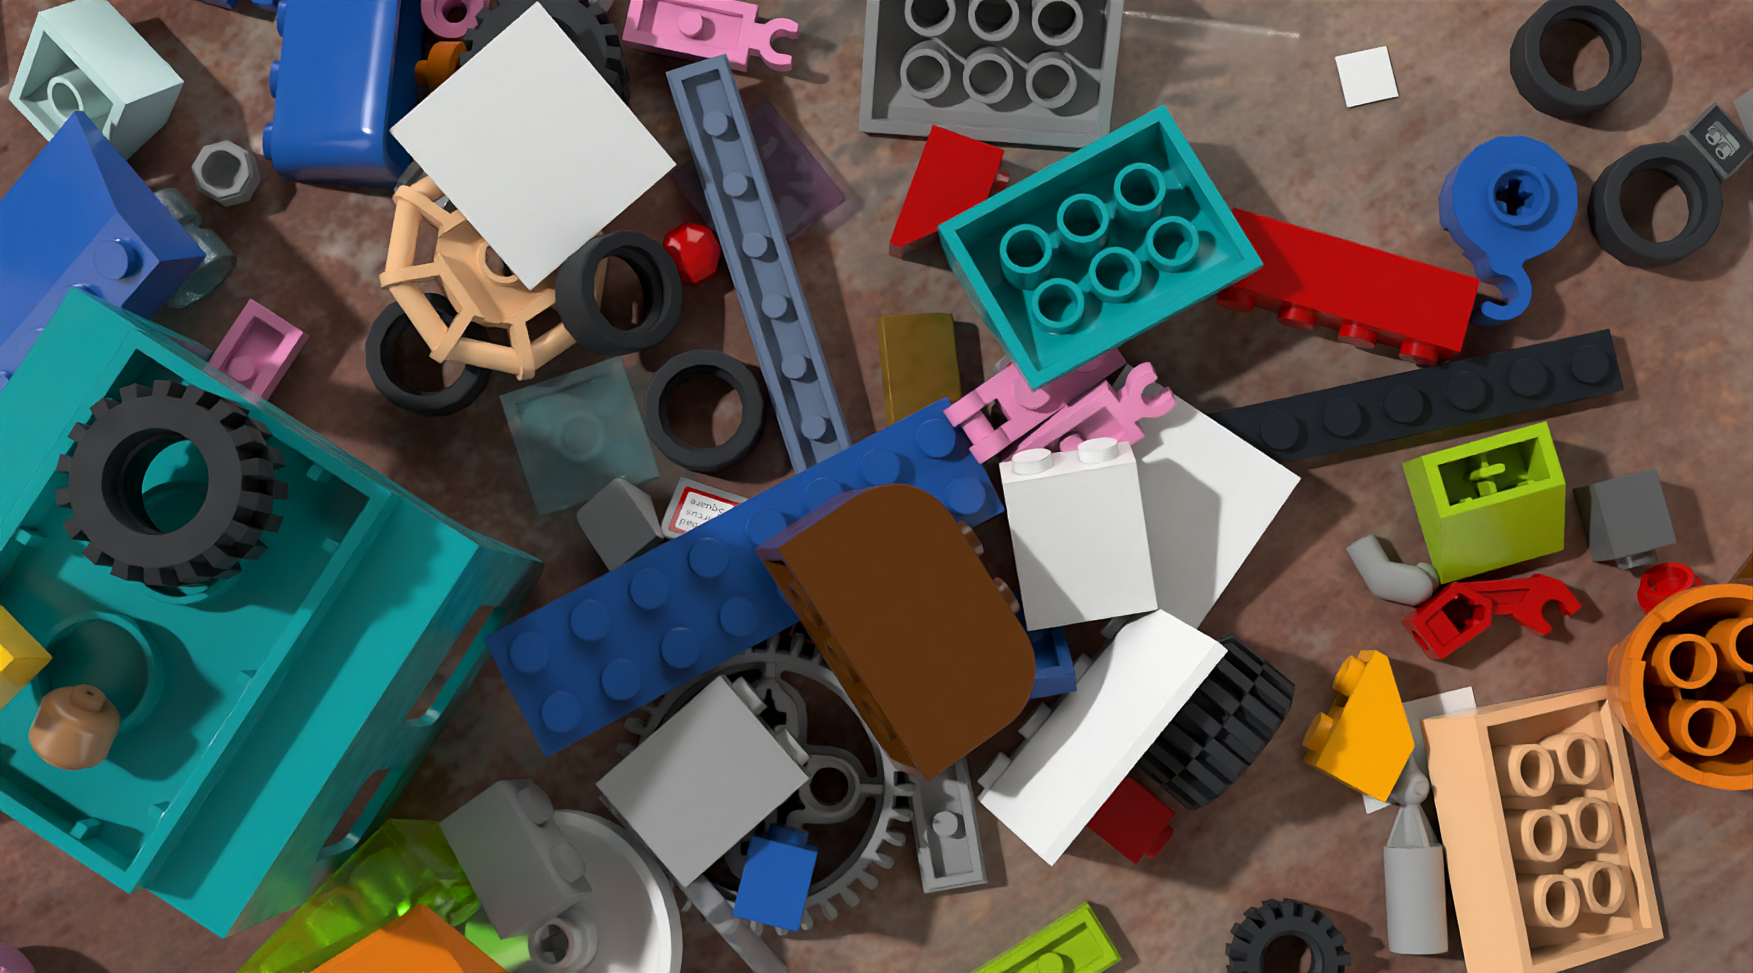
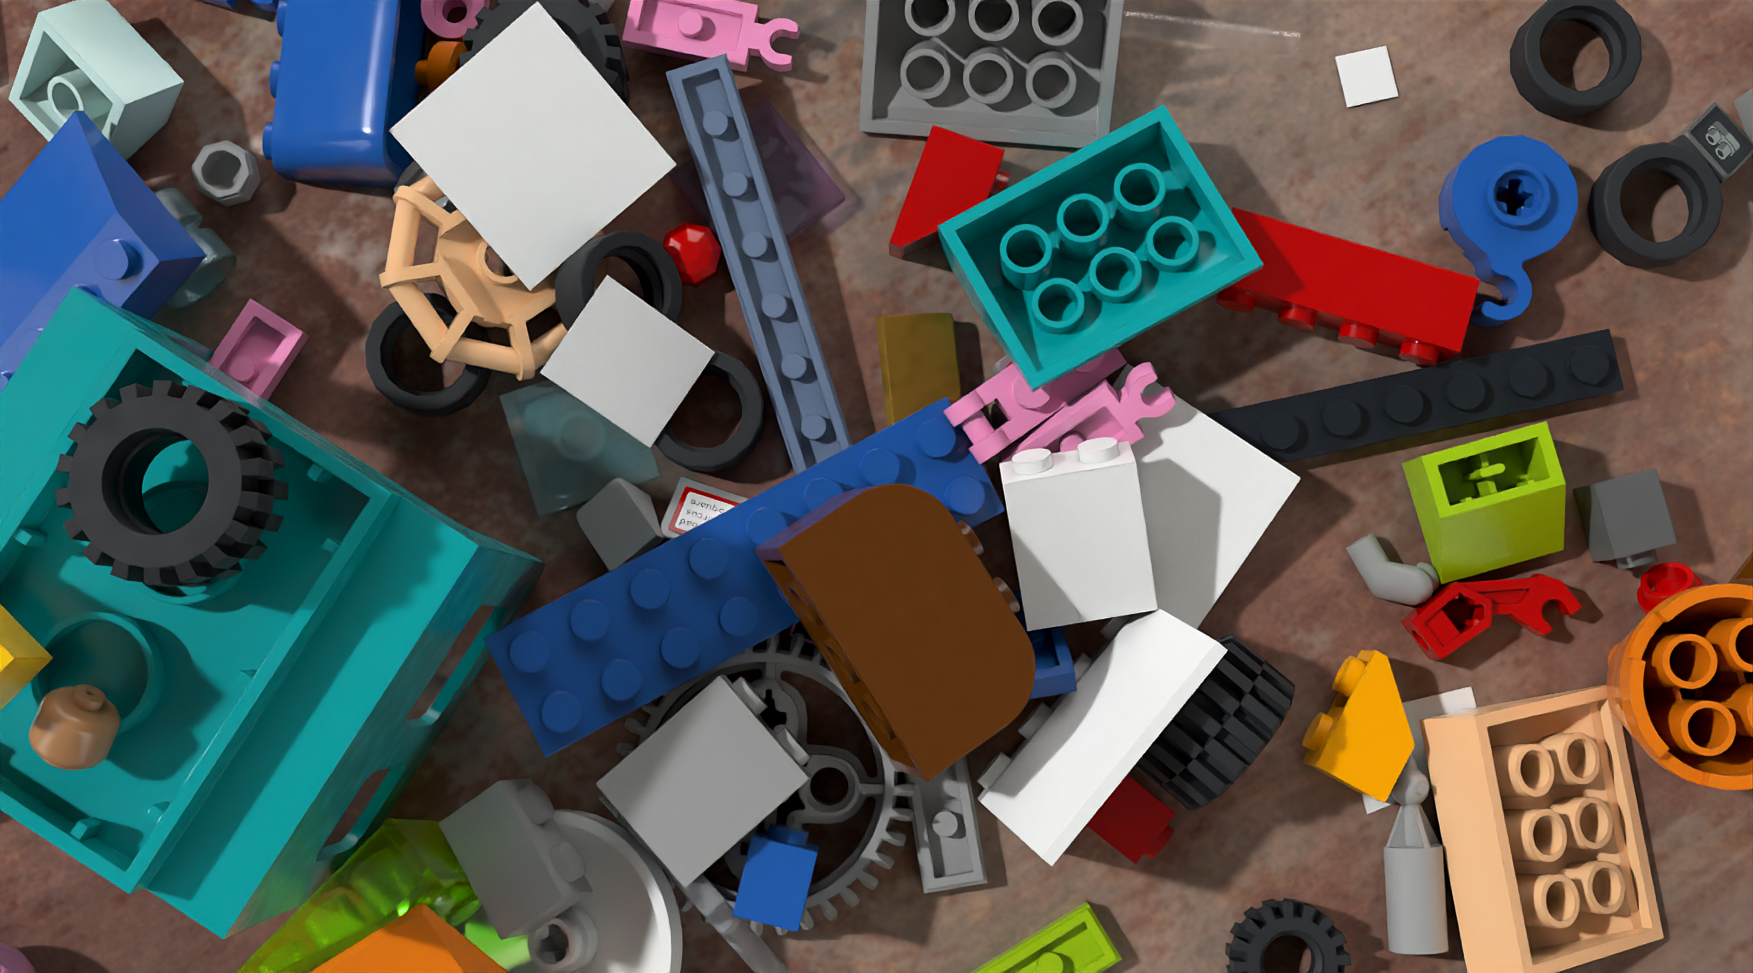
none -> white sticker [540,275,715,448]

